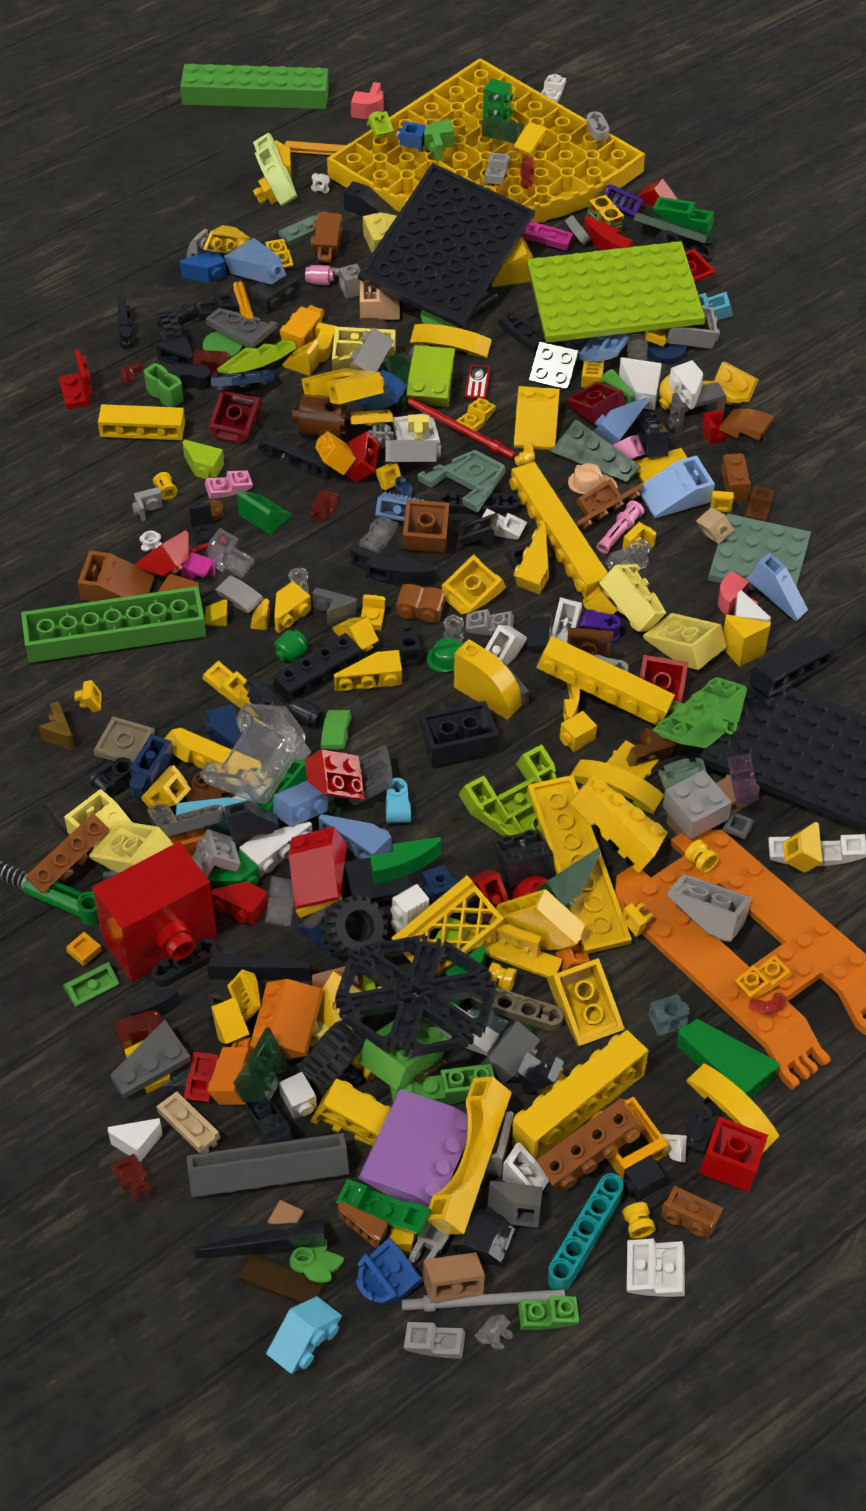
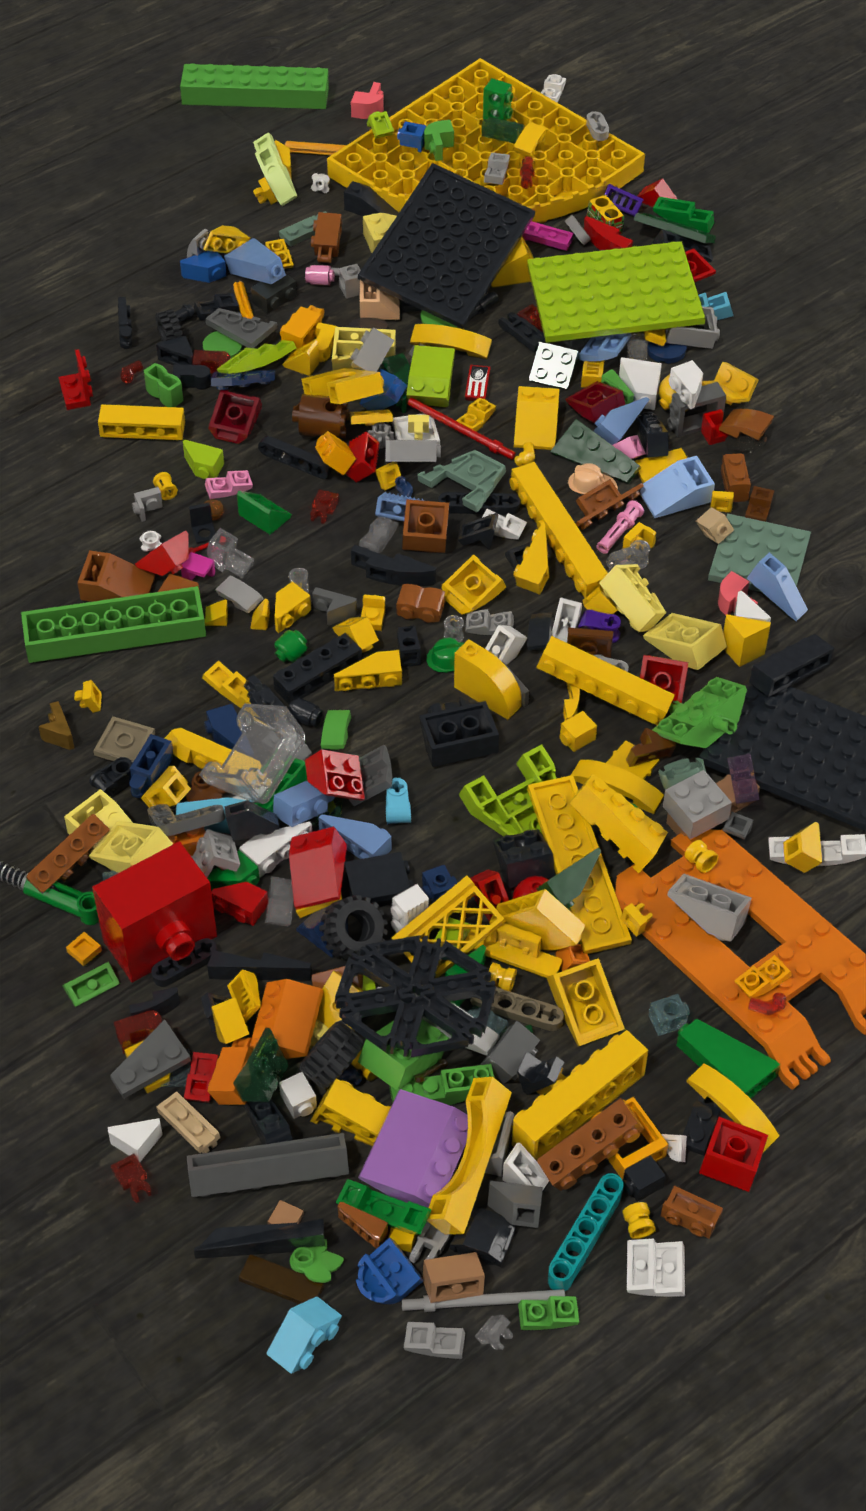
green slope [370,837,441,885] -> none
none -> clear red plate [517,304,543,332]

